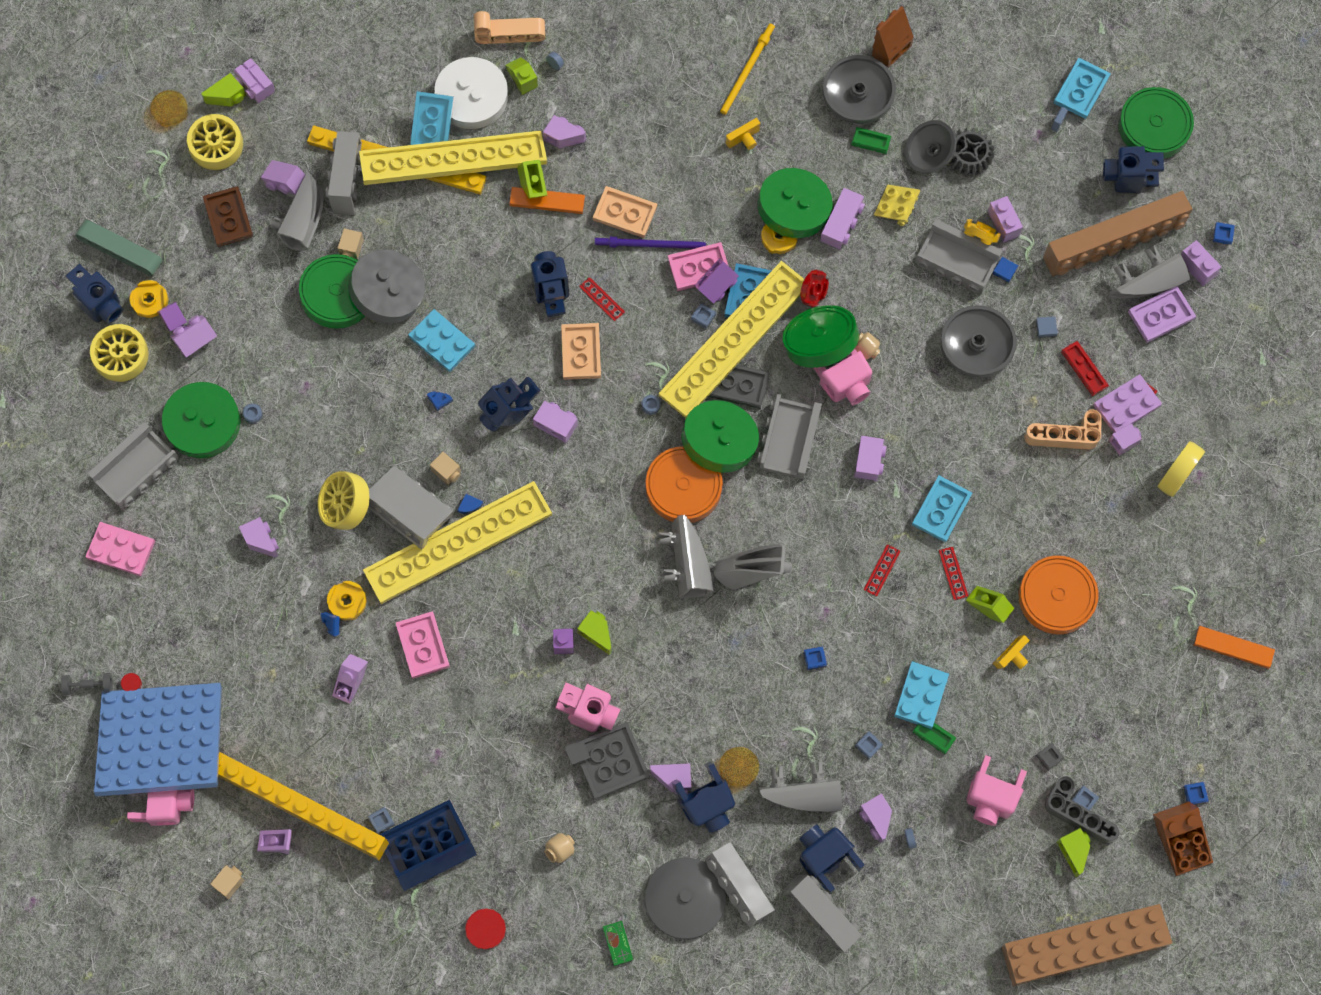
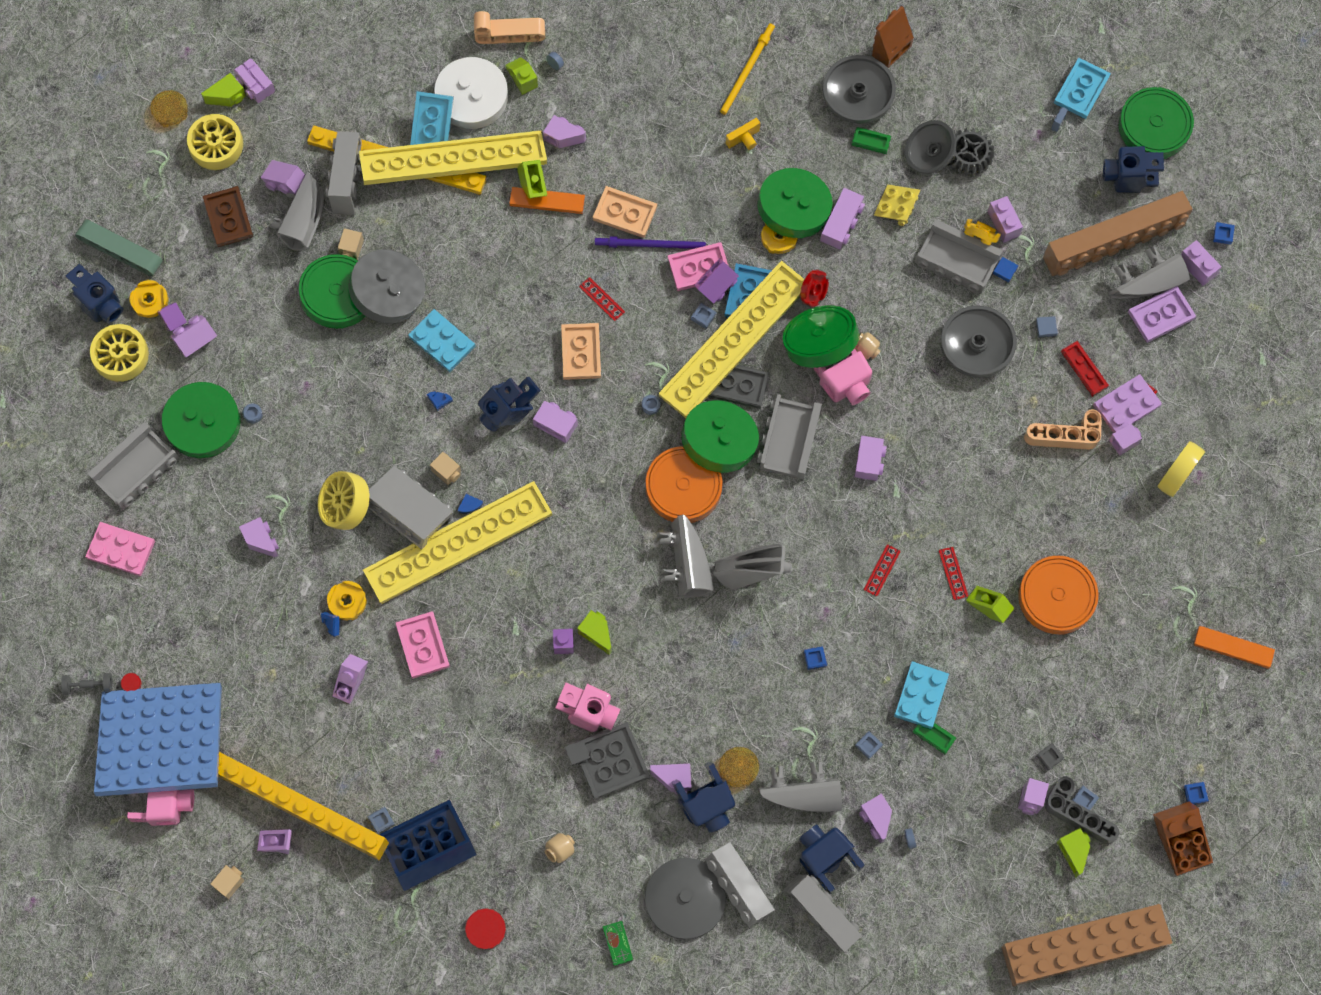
dark blue piece [531,251,569,318] -> none
medium azure plate [912,475,972,543] -> none
bright pink piece [967,755,1027,826] -> none
yellow tile [992,635,1030,669] -> none
none -> lavender brick [1018,778,1049,815]

